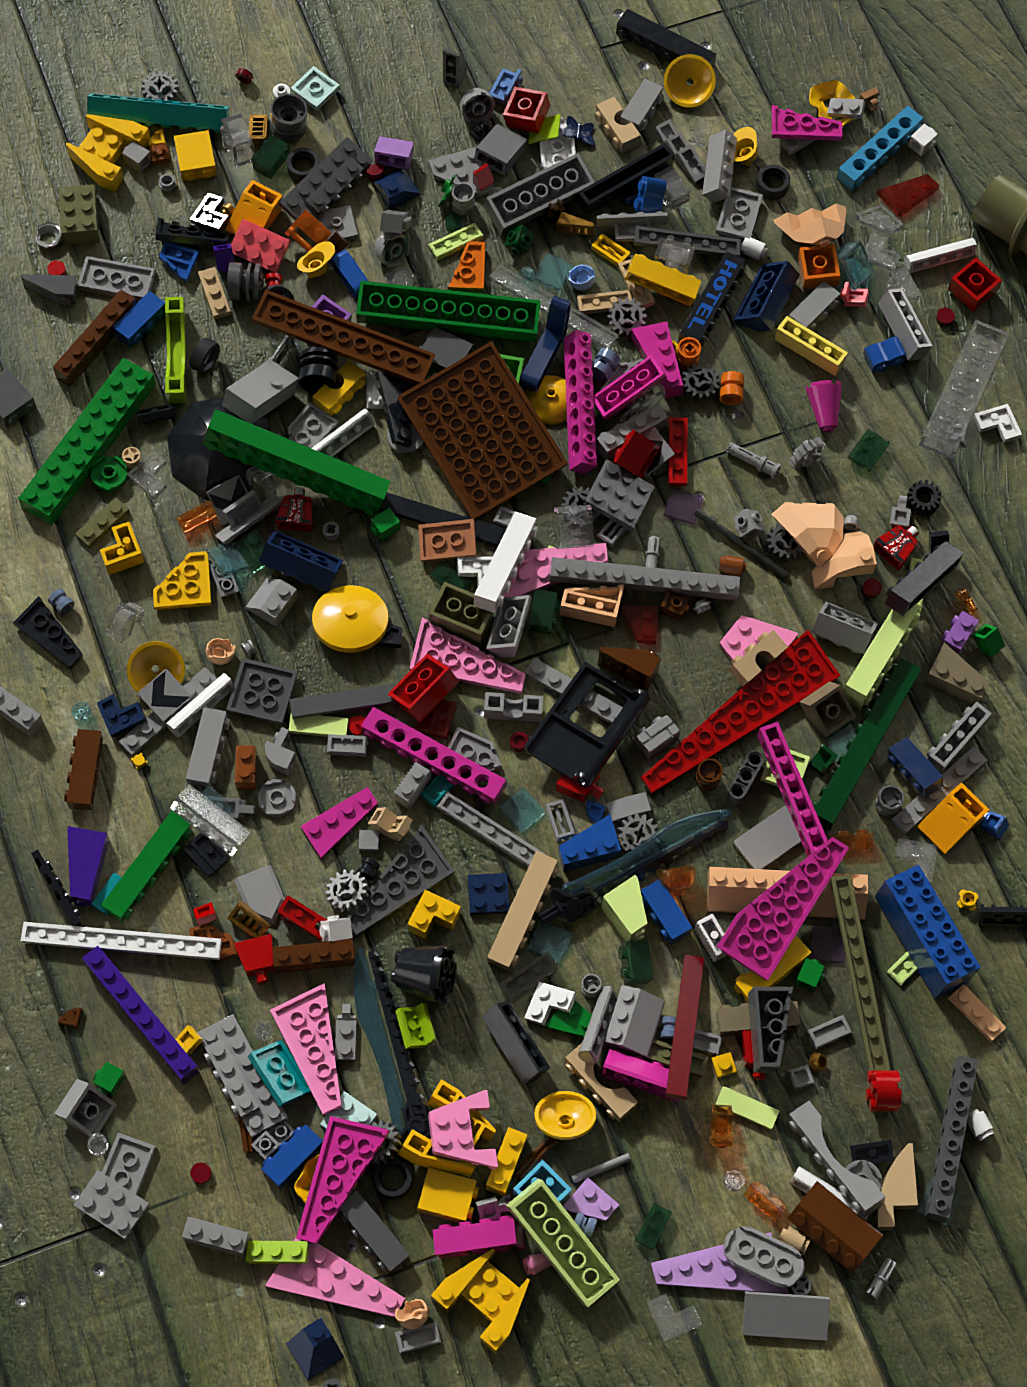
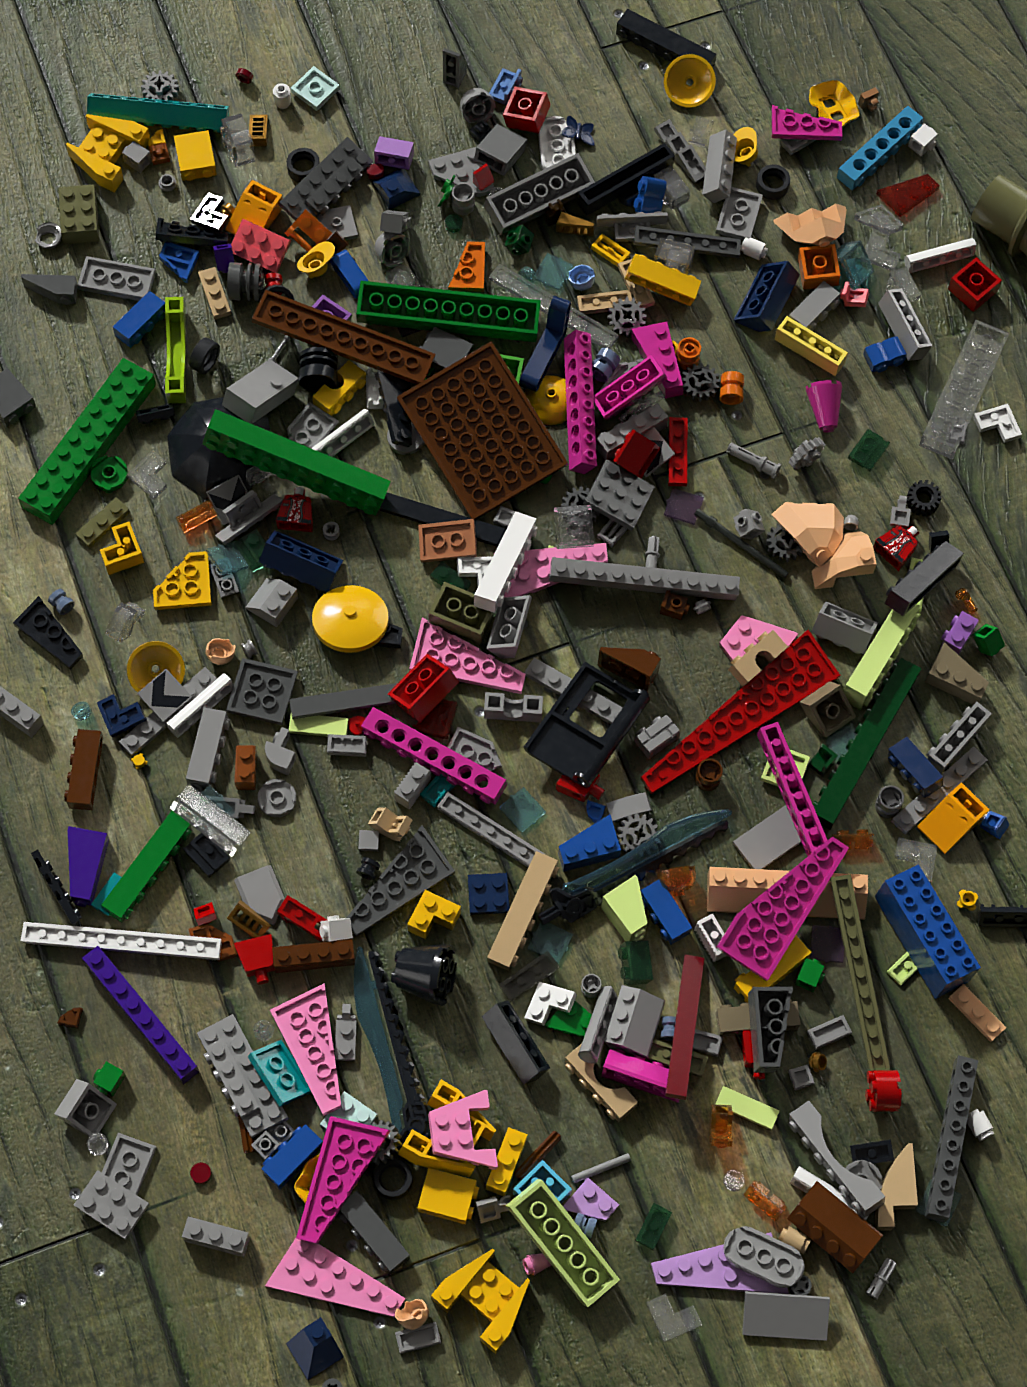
red tile [47,260,66,275] -> none
reddish brown brick [53,289,136,387] -> none
tan wheel [122,447,142,470] -> none
yellow plate [175,1025,203,1055] -> none
lime plate [245,1241,310,1264] -> none
clear green brick [251,135,290,179] -> none
dark grey wheel [270,94,307,142] -> none
dark pink wing [301,787,378,860] -> none
light grey gear [325,869,369,912] -> none
green brick [370,508,400,541] -> none
lime bracket [395,1003,436,1049] -> none
yellowish green tile [428,223,484,261] -> none
dark pink wedge [433,1216,526,1258] -> none
dark red tile [510,732,529,752] -> none
lime window [528,114,561,144] -> none
clear green brick [528,589,560,635] -> none
yellow dish [535,1091,596,1140] -> none
light grey tile [545,799,575,842] -> none
light nougat wedge [560,584,624,627] -> none
tan arch [594,97,641,154] -> none
light grey brick [620,78,664,132] -> none
clear red wing [621,604,658,644] -> none
black brick [678,251,746,346] -> none
yellow plate [711,1052,737,1079] -> none
dark orange brick [718,555,747,576] -> none
dark grey beam [727,751,764,805] -> none
light grey plate [827,98,866,119] -> none
dark red tile [862,578,882,598] -> none
dark red tile [936,307,955,326] -> none

